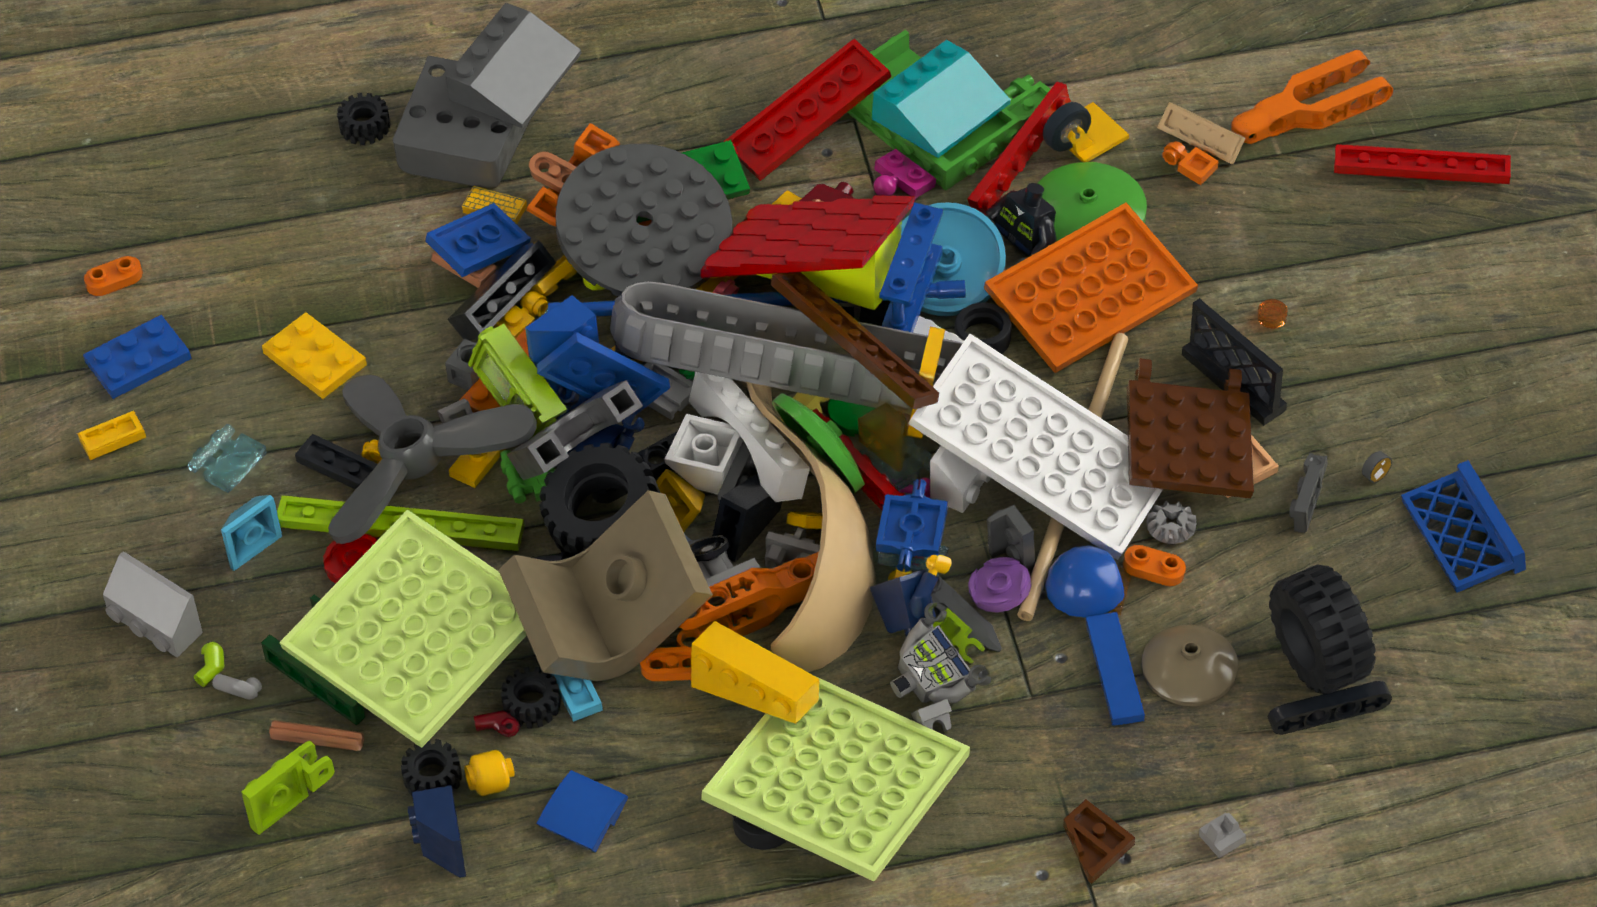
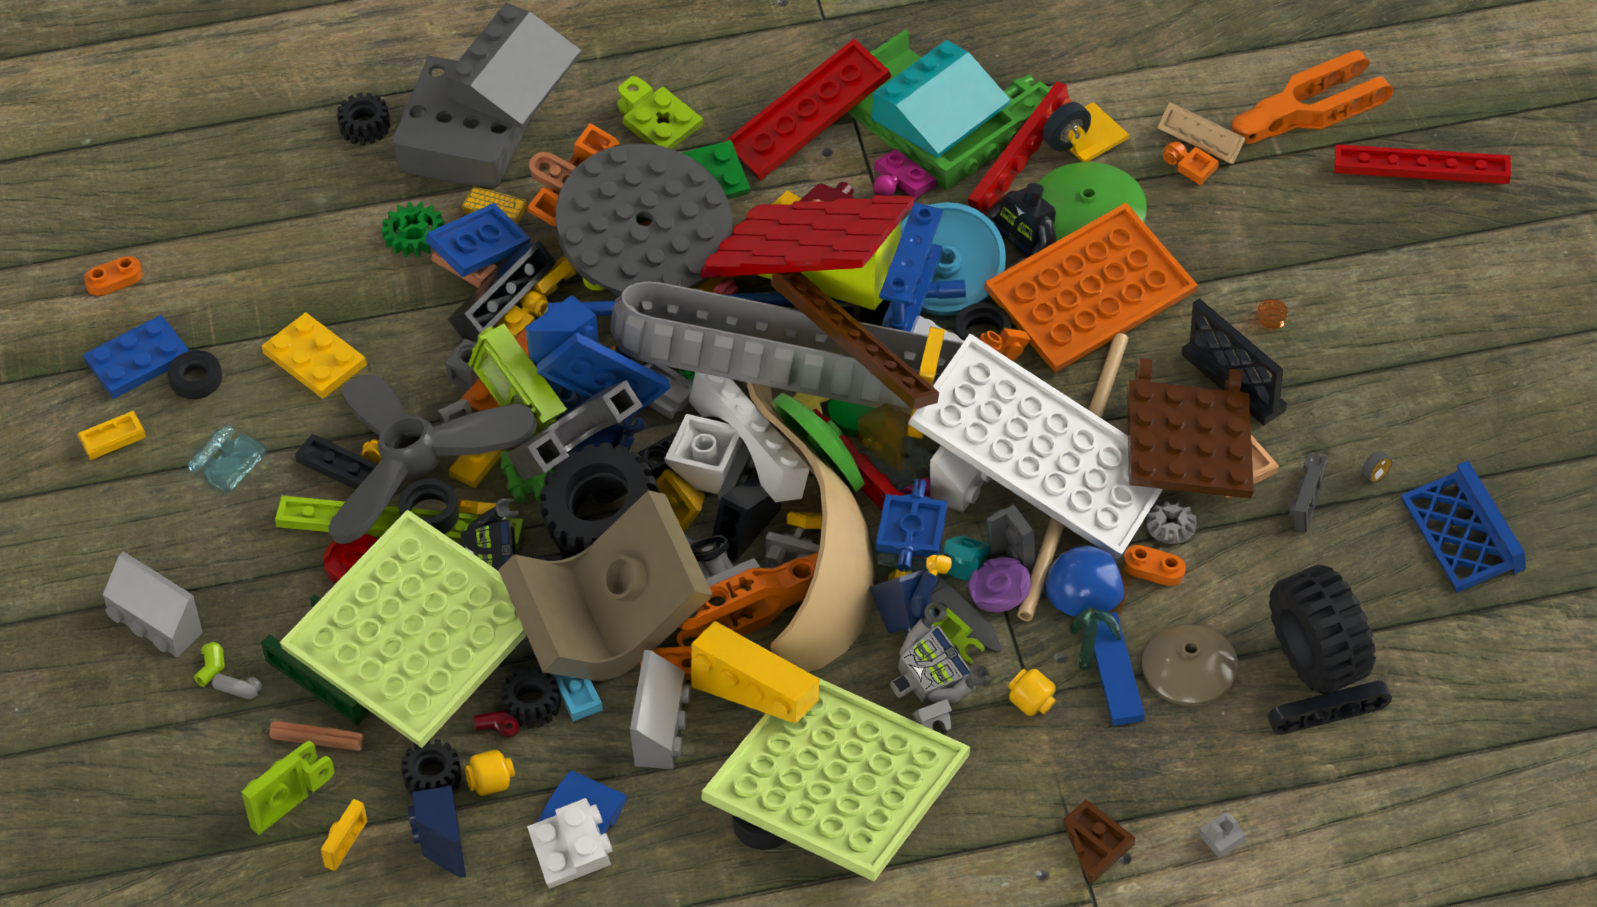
medium azure slope [221,495,282,571] -> none
none -> black tyre [168,350,222,399]
none -> yellow plate [321,799,368,871]
none -> green gear [381,202,445,257]
none -> black tyre [398,478,459,534]
none -> yellow tile [458,500,514,515]
none -> torso [461,498,518,571]
none -> white plate [527,798,613,889]
none -> lime plate [617,76,703,149]
none -> light grey slope [630,650,691,769]
none -> teal slope [943,535,989,582]
none -> orange plate [978,328,1031,361]
none -> yellow head [1007,669,1056,716]
none -> clear green piece [1069,606,1121,671]

